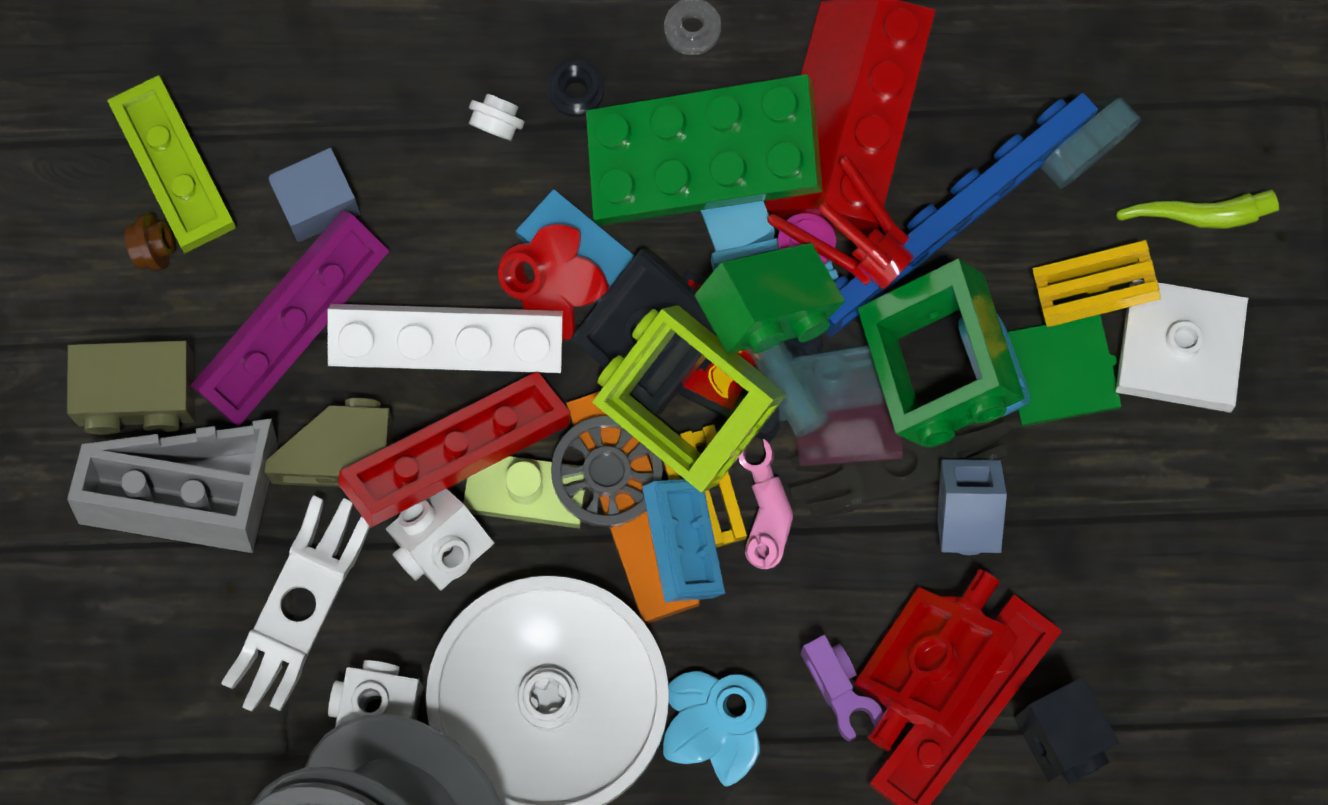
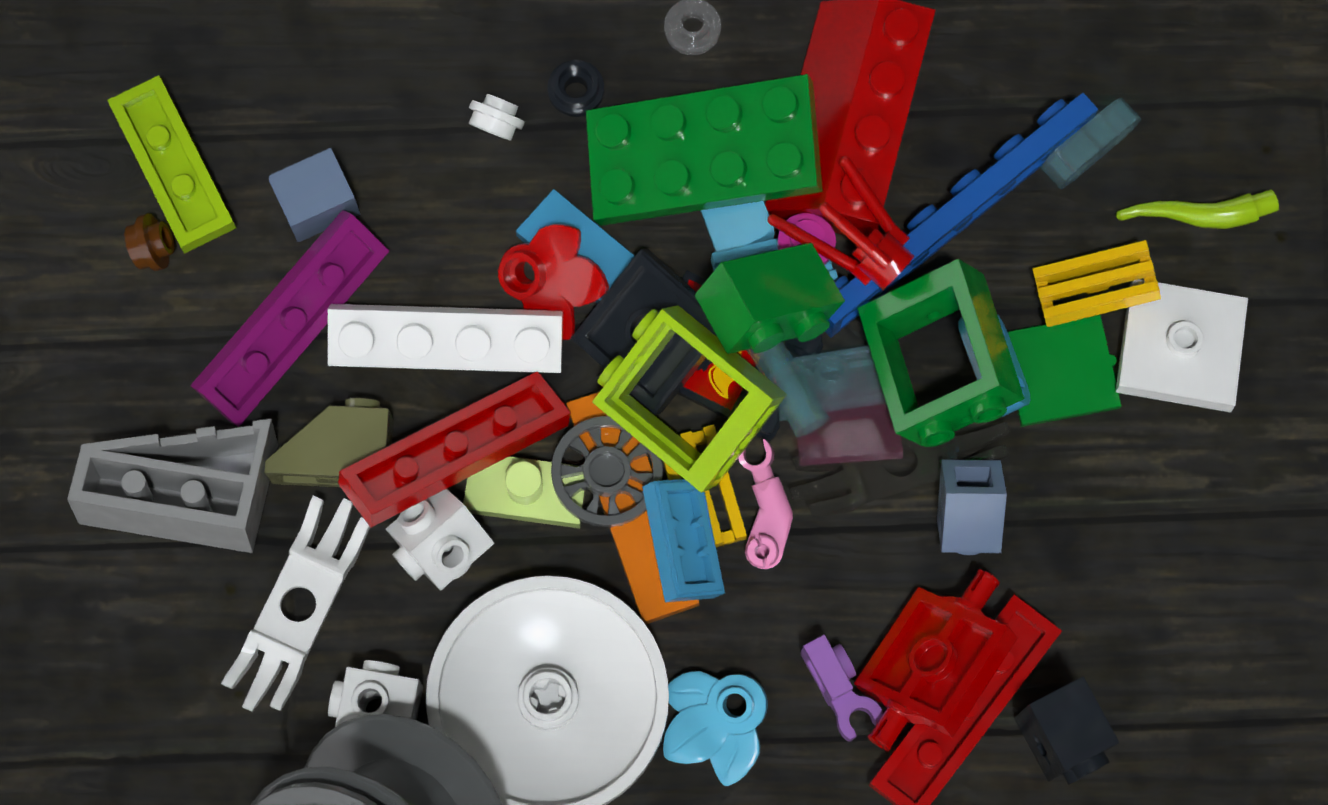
olive brick [67,341,195,435] -> none

